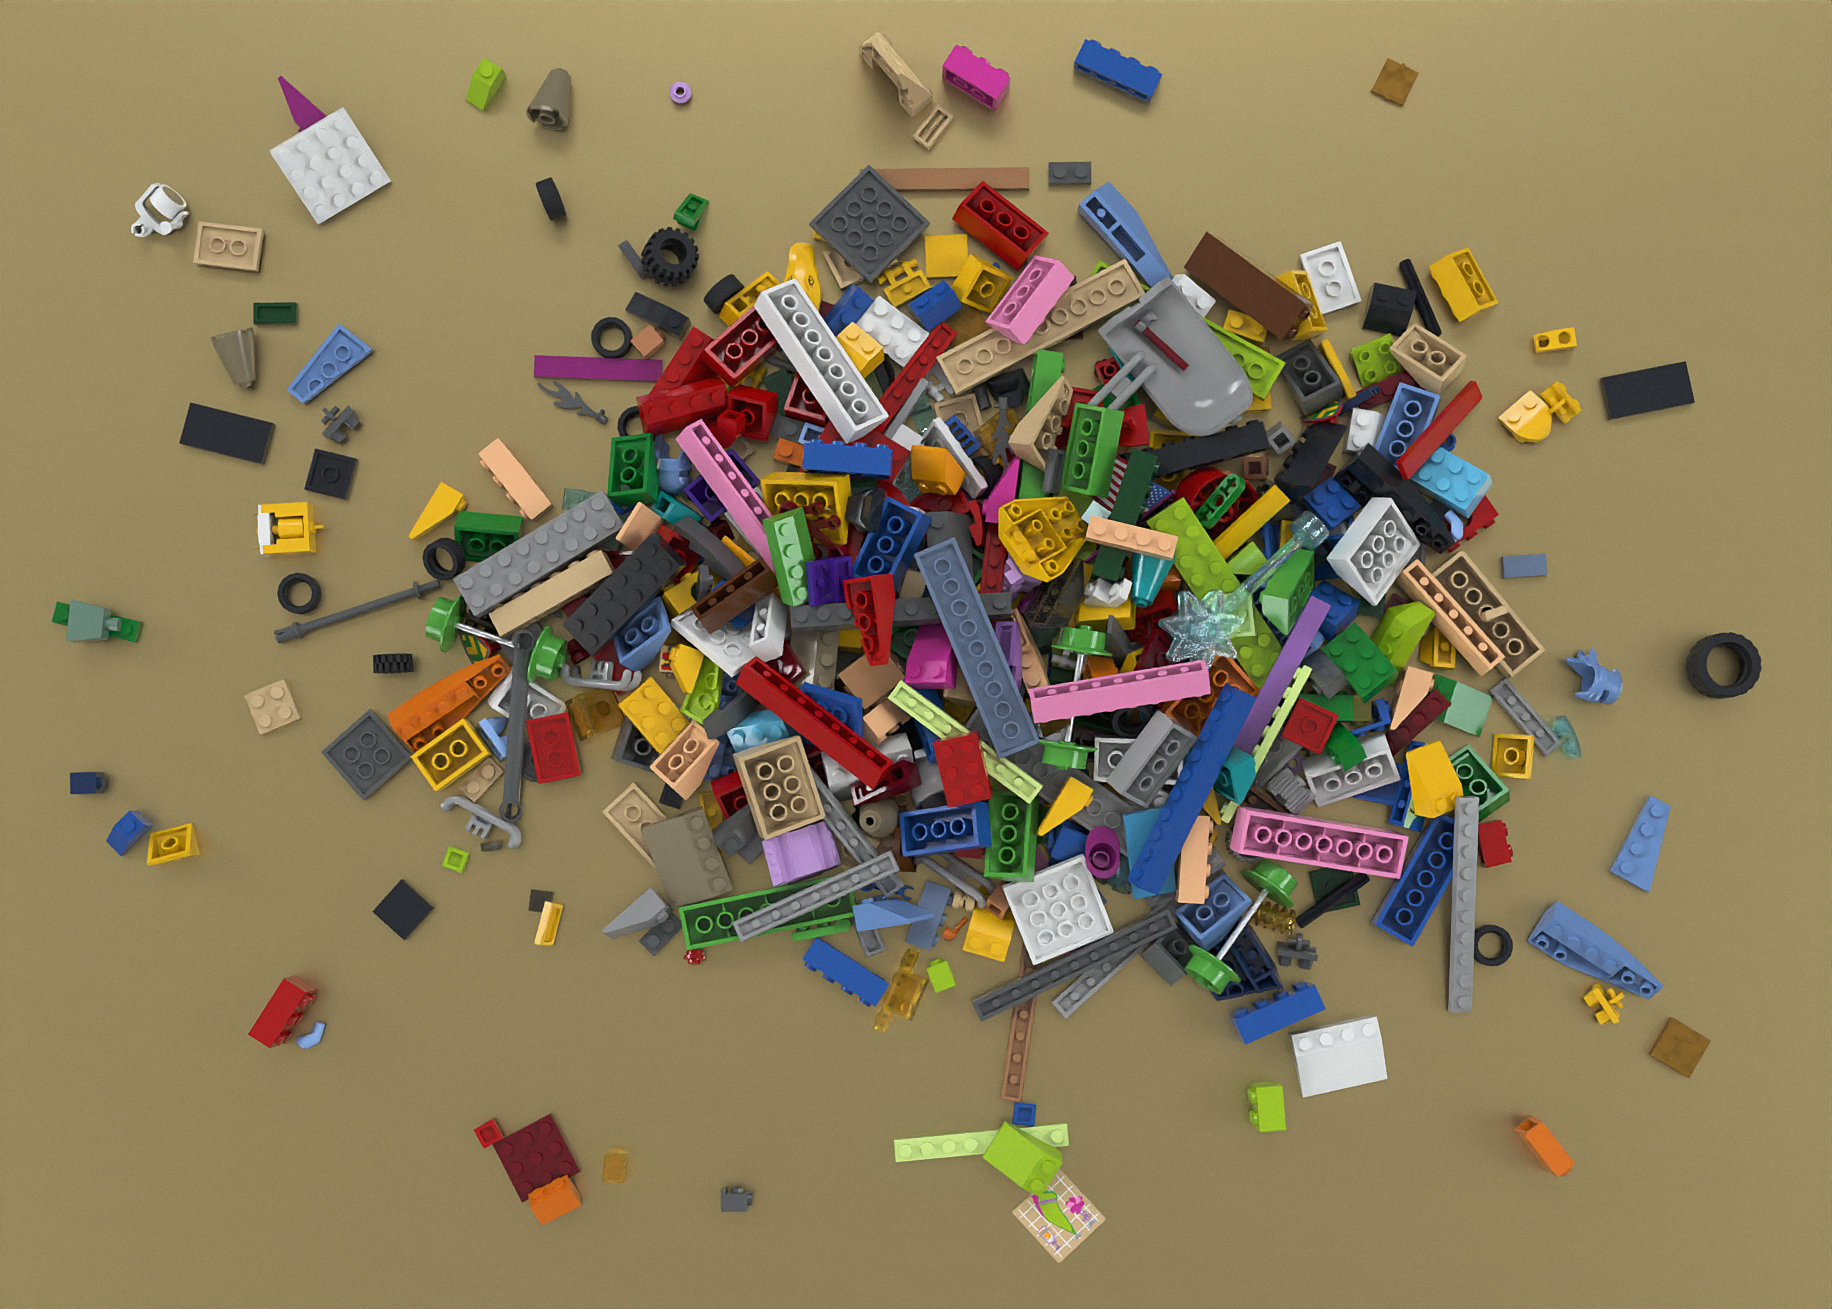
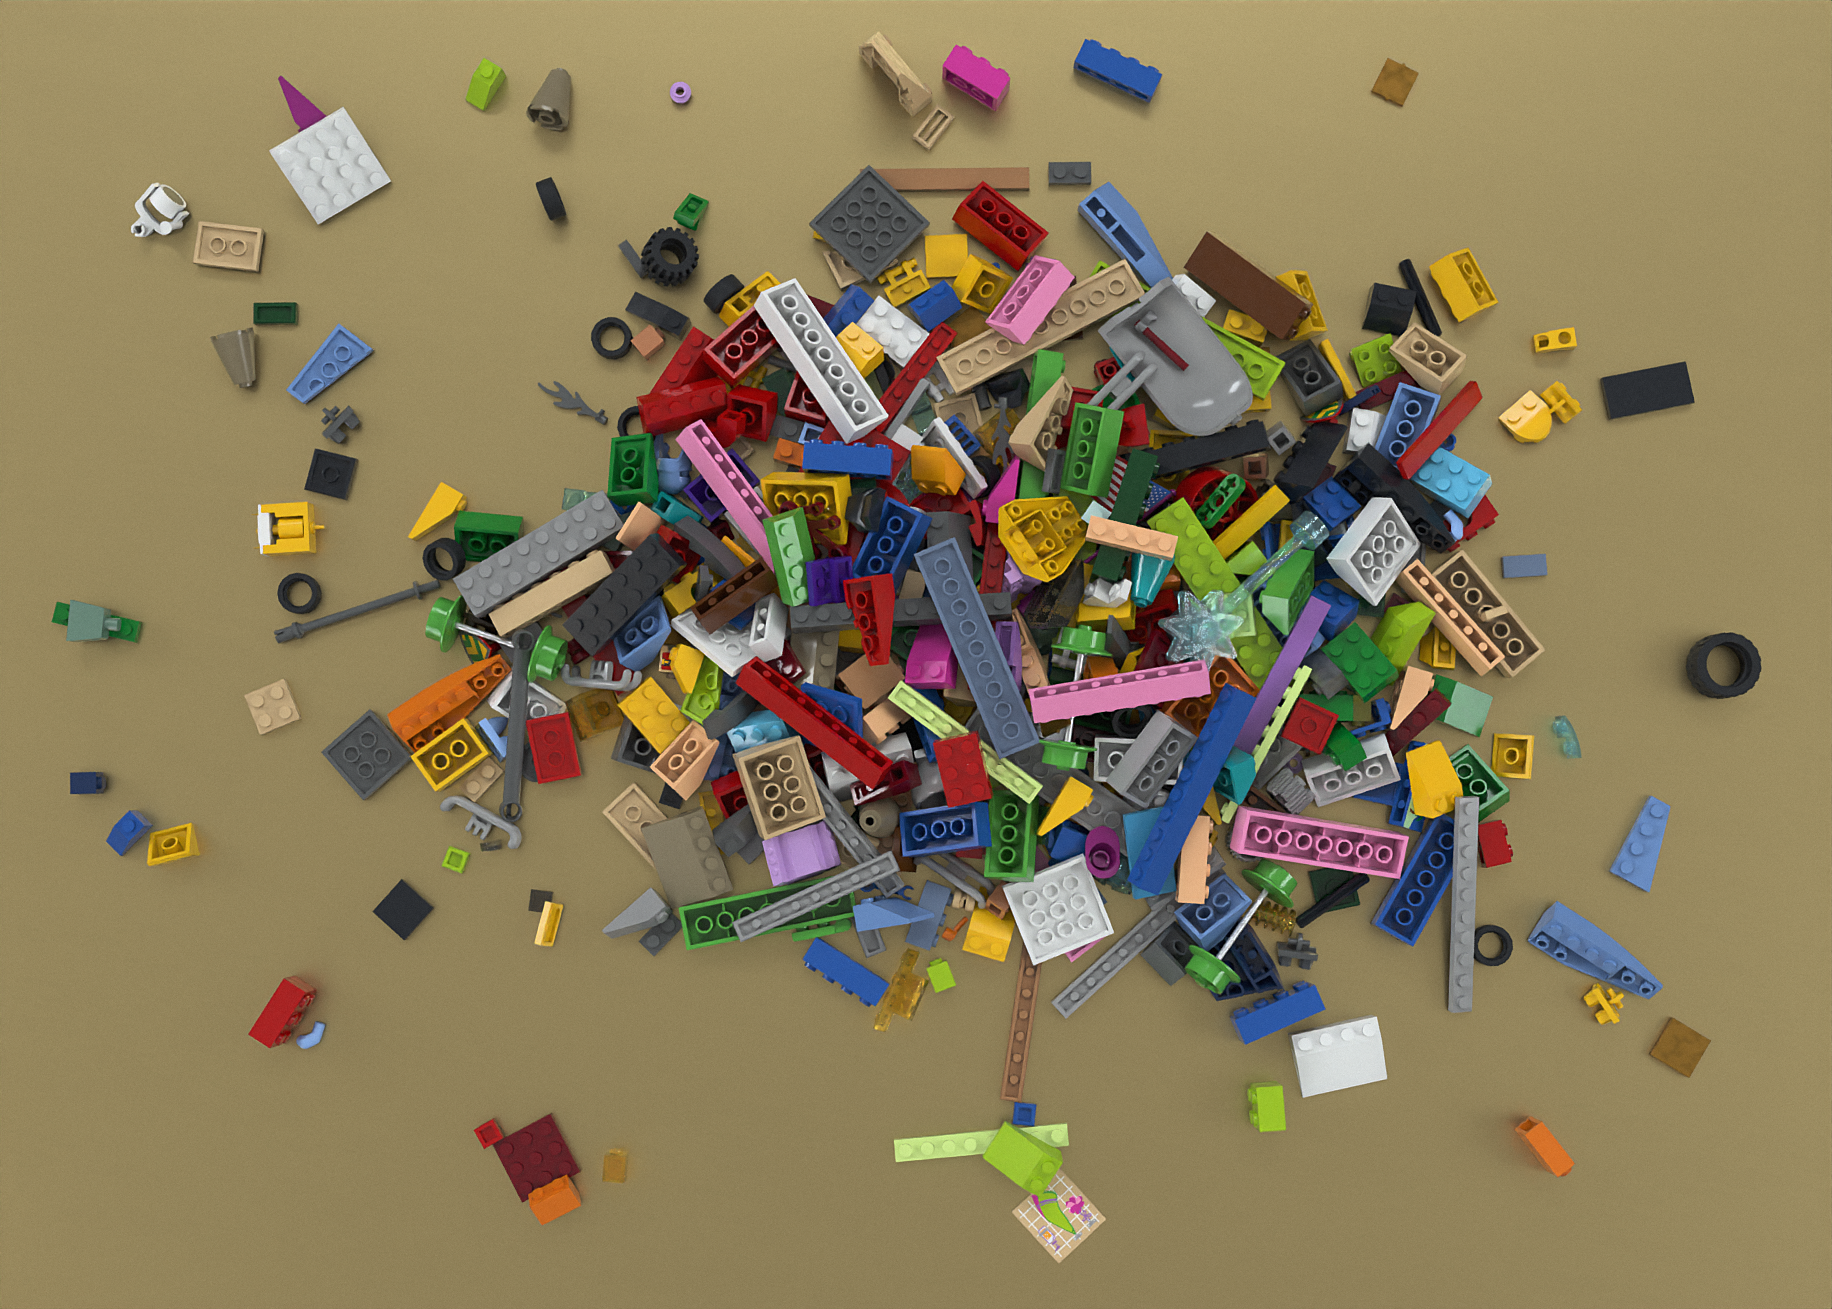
black tile [179,402,274,465] -> none
black tyre [373,653,413,674] -> none
light nougat brick [478,438,555,522] -> none
magenta tile [534,355,663,382] -> none
red plate [684,949,706,965] -> none
dark grey brick [721,1186,753,1212] -> none
yellow animal [783,243,822,312] -> none
dark grey plate [972,907,1178,1022] -> none
white plate [1299,241,1362,315] -> none
light grey tile [1488,677,1562,757] -> none
medium blue piece [1565,648,1623,705] -> none

